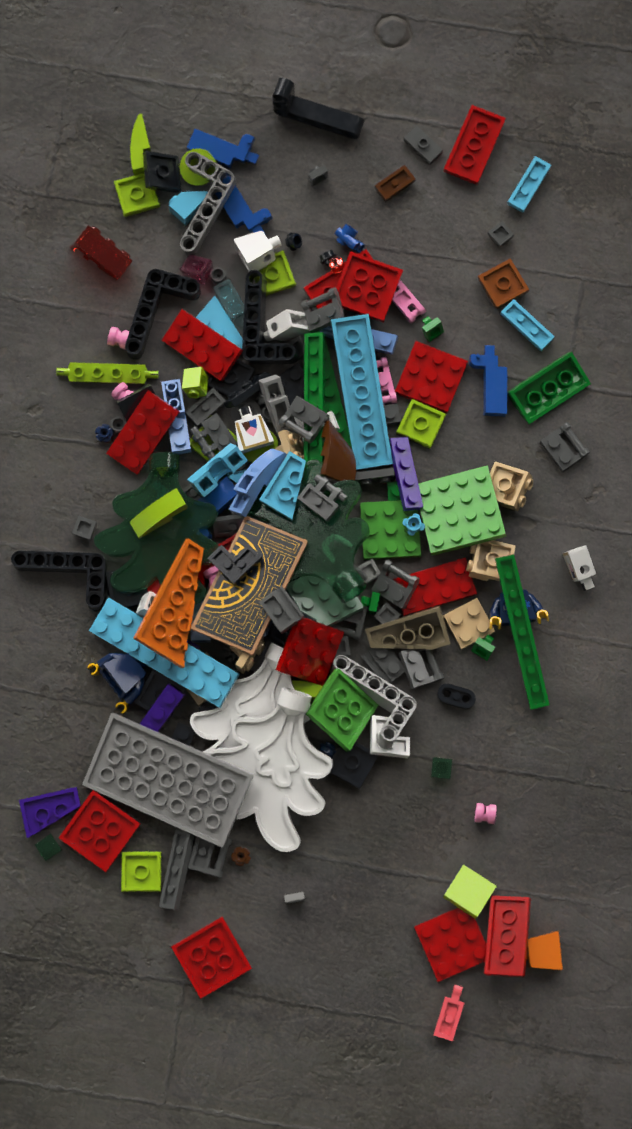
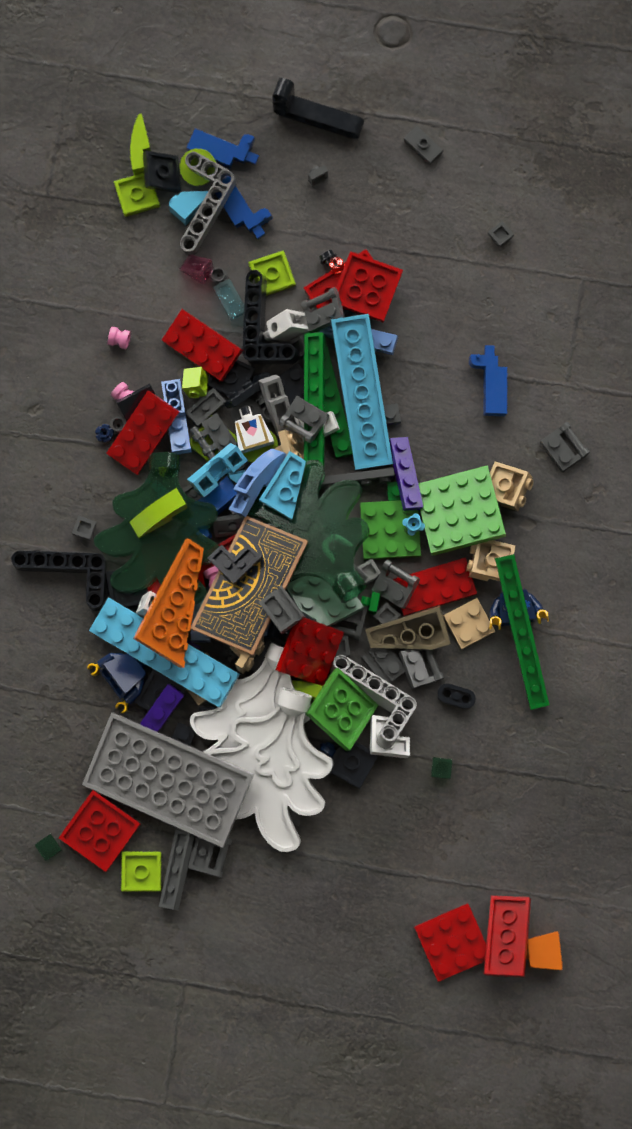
dark purple wing [19,787,81,839] -> none
lime plate [56,362,159,384] -> none
clear red wedge [69,225,133,280] -> none
black beam [125,269,201,360] -> none
red plate [171,916,252,999] -> none
medium azure wing [196,296,243,349] -> none
reddish brown plate [231,847,251,866] -> none
white torso [234,231,282,271] -> none
light grey tile [284,892,305,904] -> none
black plate [285,232,302,251] -> none
dark grey plate [297,474,348,522] -> none
reddish brown slope [320,420,356,486] -> none
blue plate [335,224,365,253] -> none
reddish brown plate [375,165,416,202] -> none
bright pink plate [376,357,397,405] -> none
bright pink plate [392,280,426,324] -> none
red plate [395,341,468,413] -> none
lime tile [396,399,446,449] -> none
green tile [422,316,444,342] -> none
coral plate [433,985,464,1041] -> none
red plate [443,105,506,185] -> none
lime tile [443,864,496,919] -> none
green tile [471,634,495,661] -> none
bright pink wheel [475,803,496,824] -> none
dark orange plate [478,258,529,309] -> none
medium azure plate [500,299,555,352] -> none
medium azure plate [507,156,551,213] -> none
green slope [507,352,591,424] -> none
white torso [562,545,596,591] -> none

